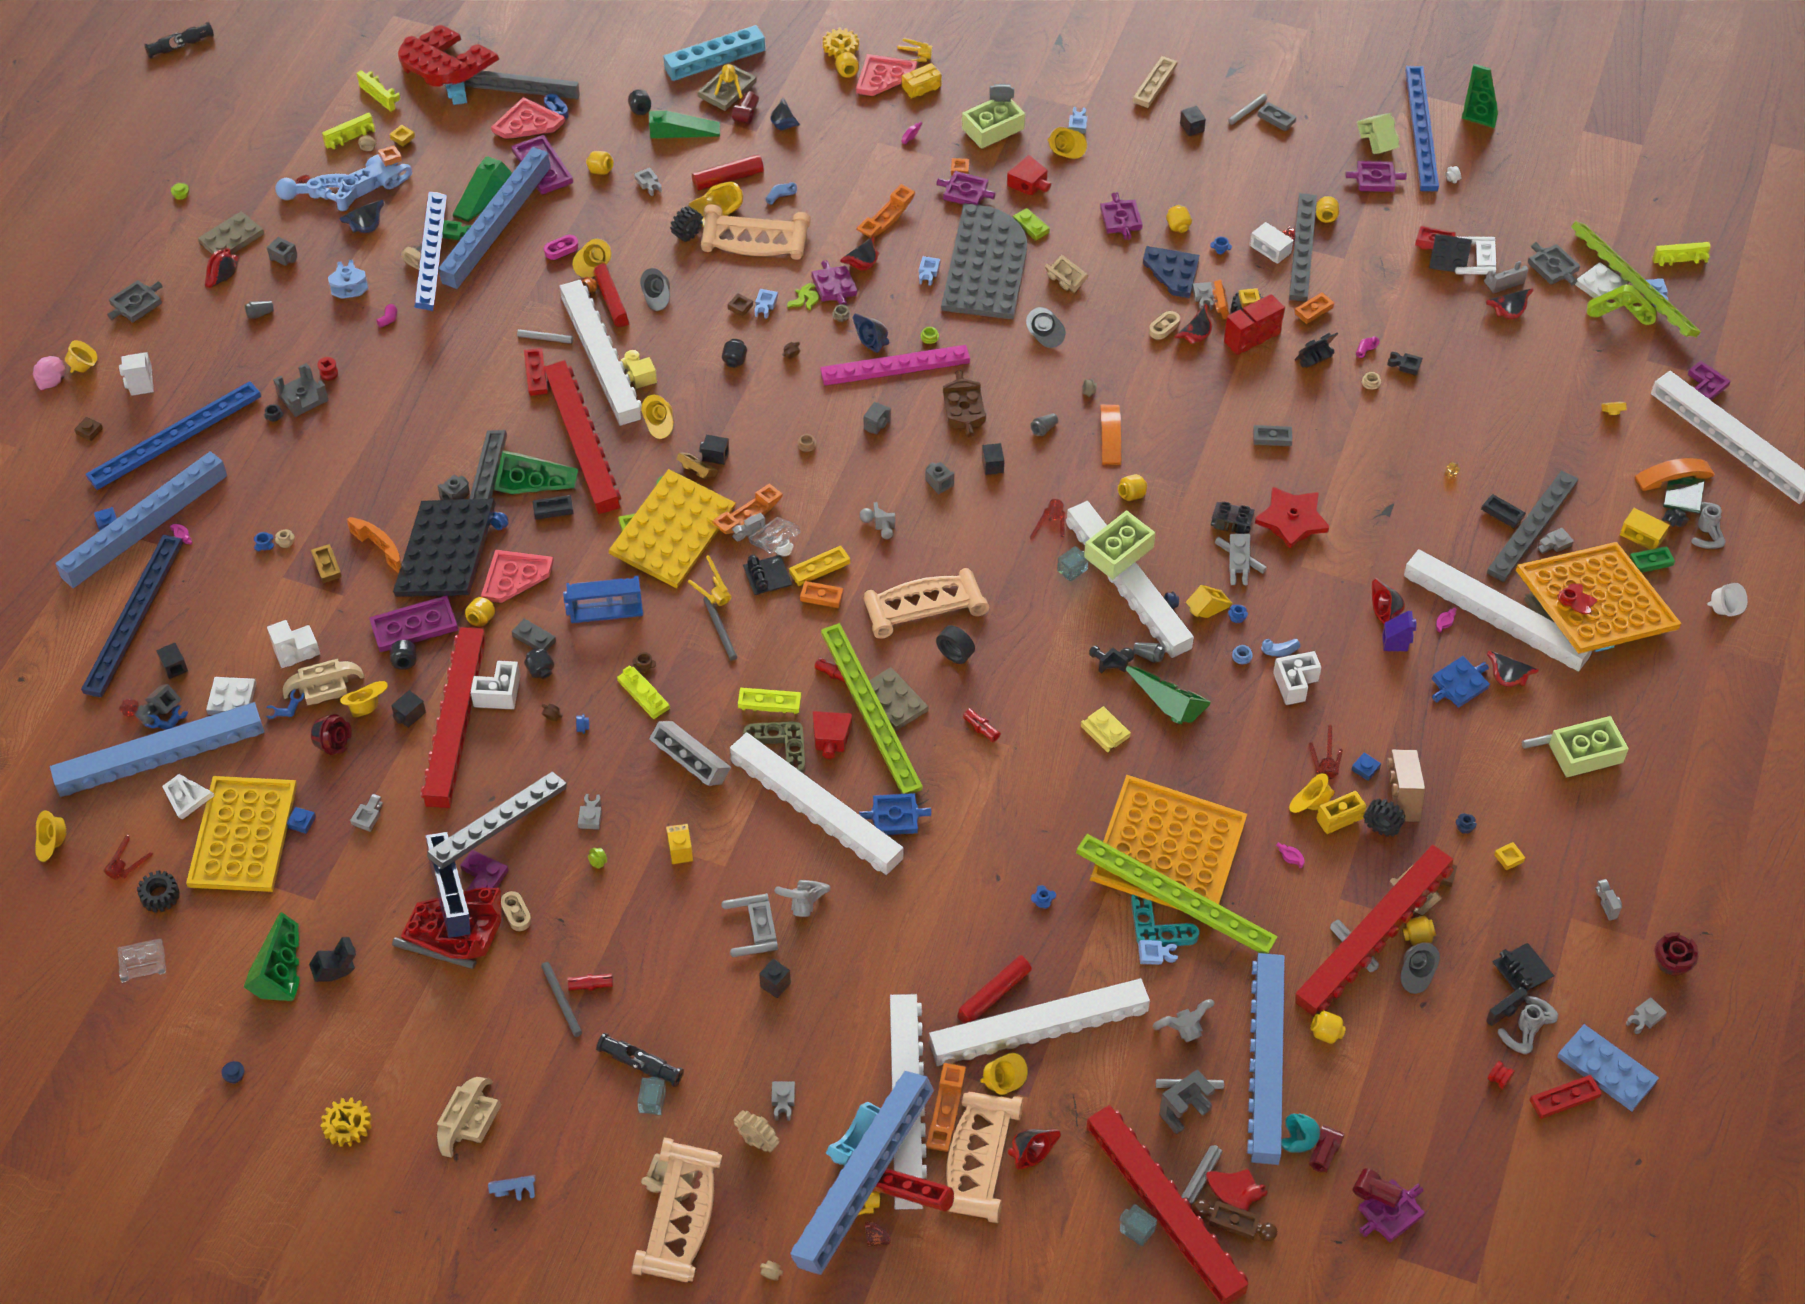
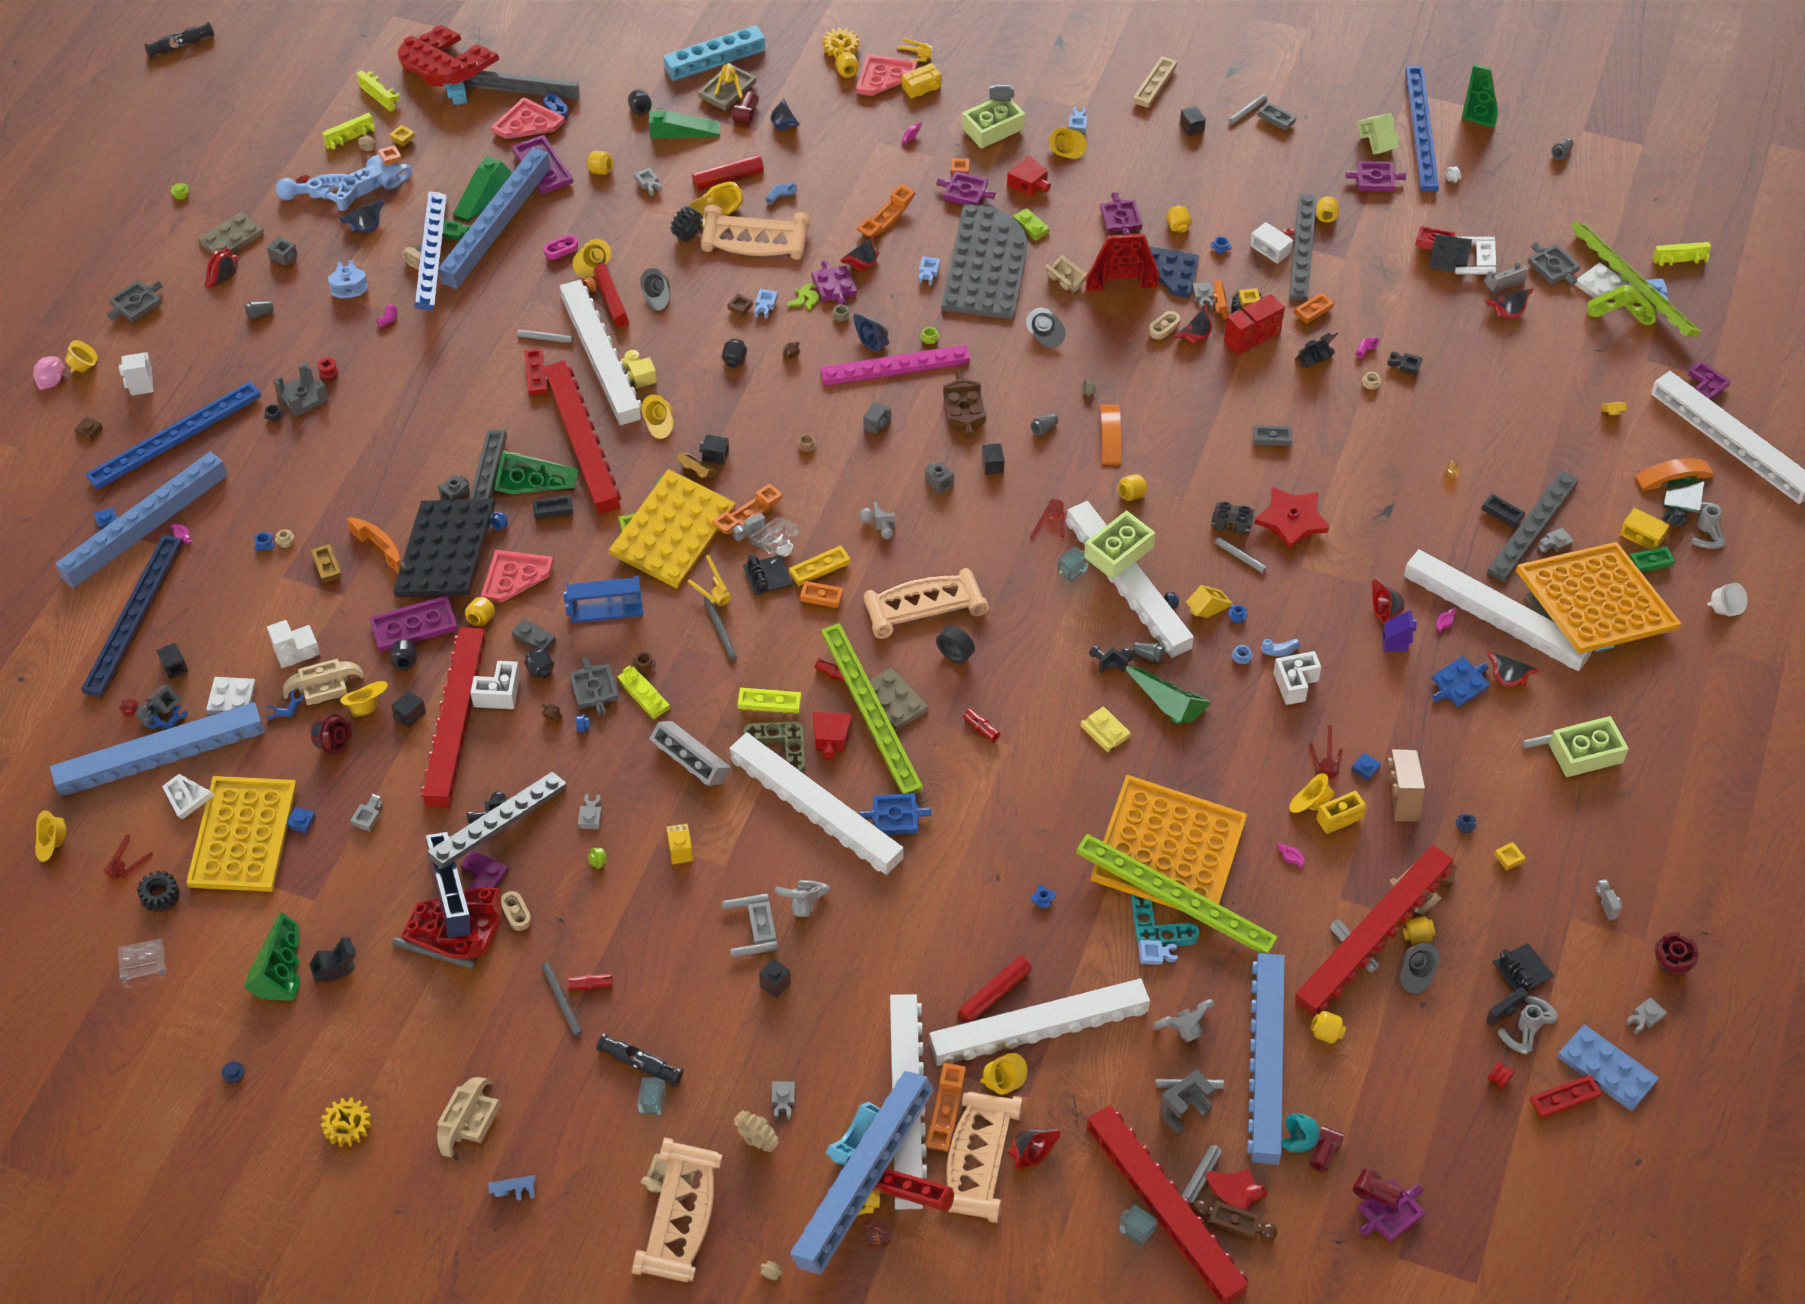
light grey hinge [1229,534,1250,585] -> none
black tyre [1363,799,1406,837] -> none
red plate [1558,584,1597,614] -> none
none -> black piece [467,791,506,824]
none -> dark grey plate [569,657,619,716]
none -> red wedge [1085,234,1159,292]
none -> dark grey cone [1551,138,1574,160]

